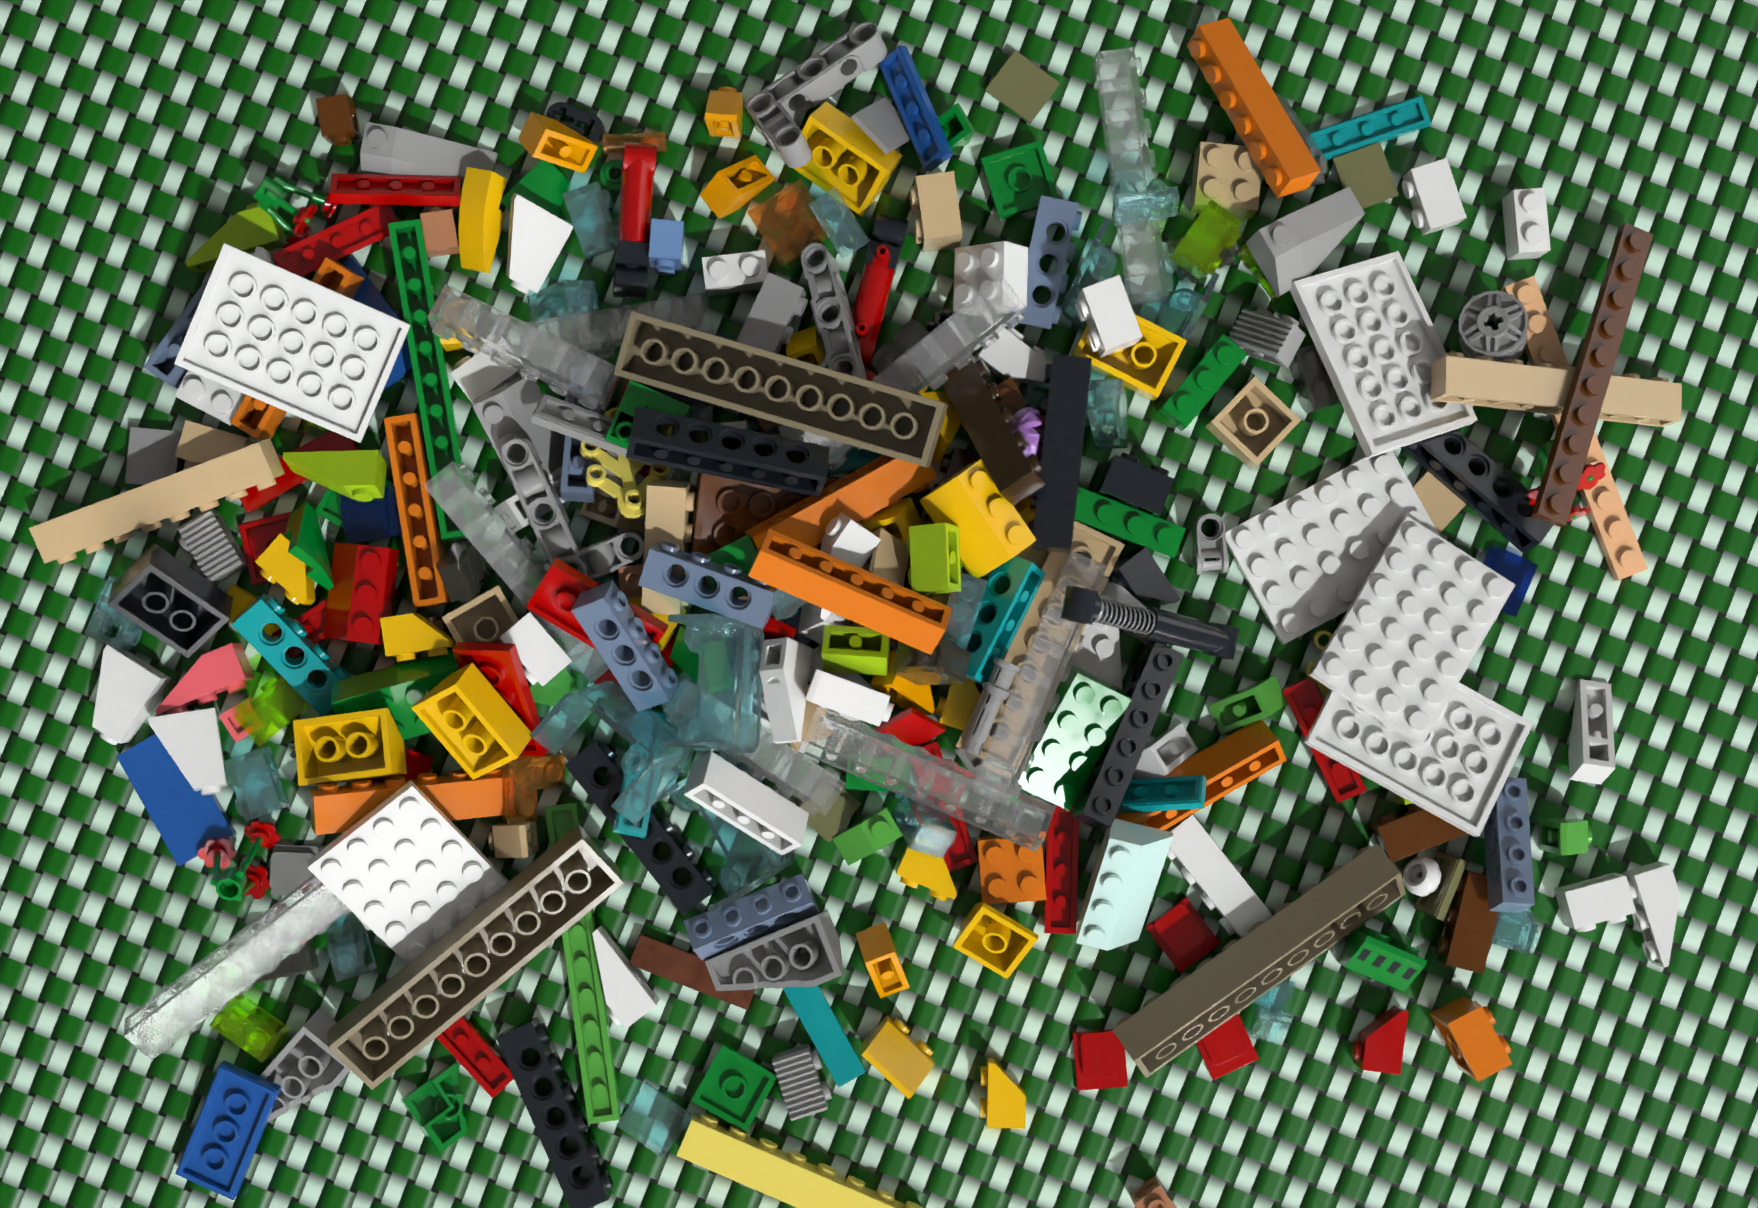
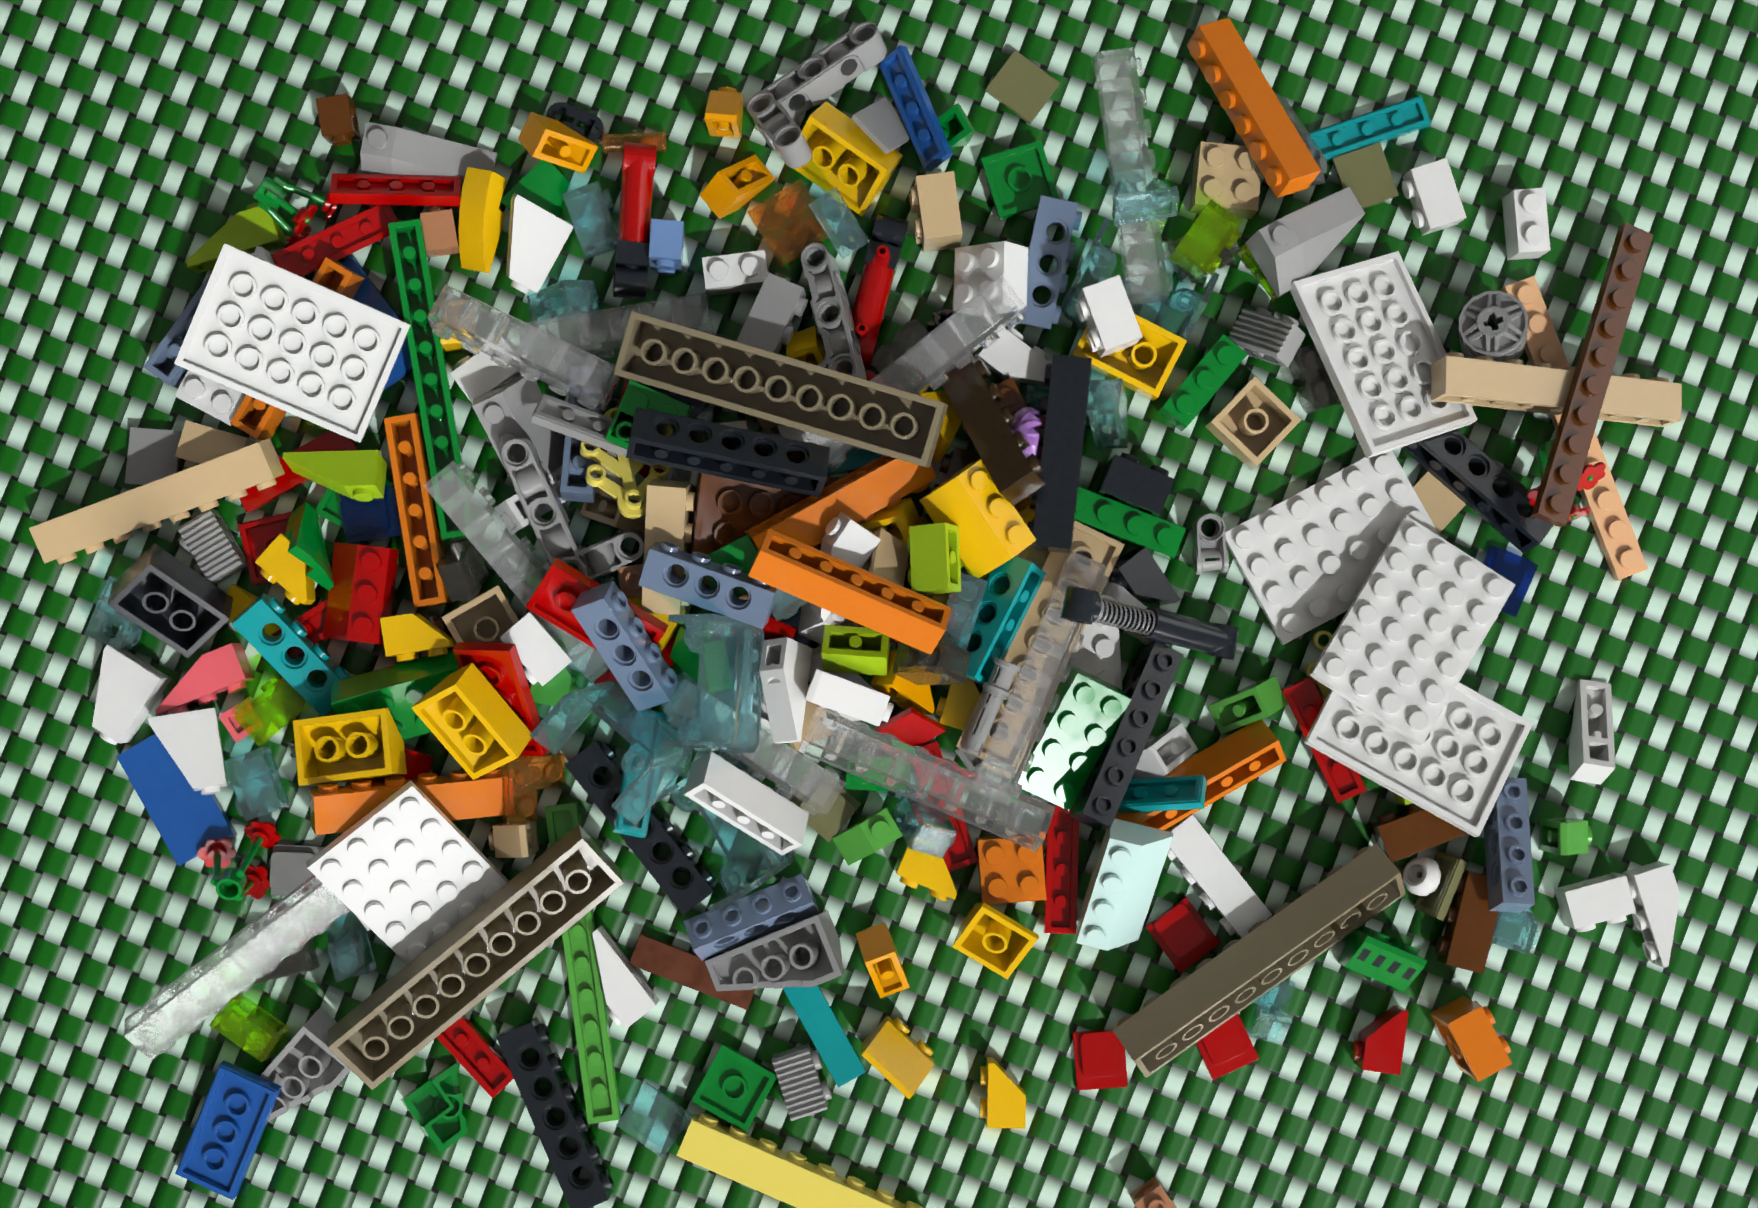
green plate [600,159,622,191] -> none

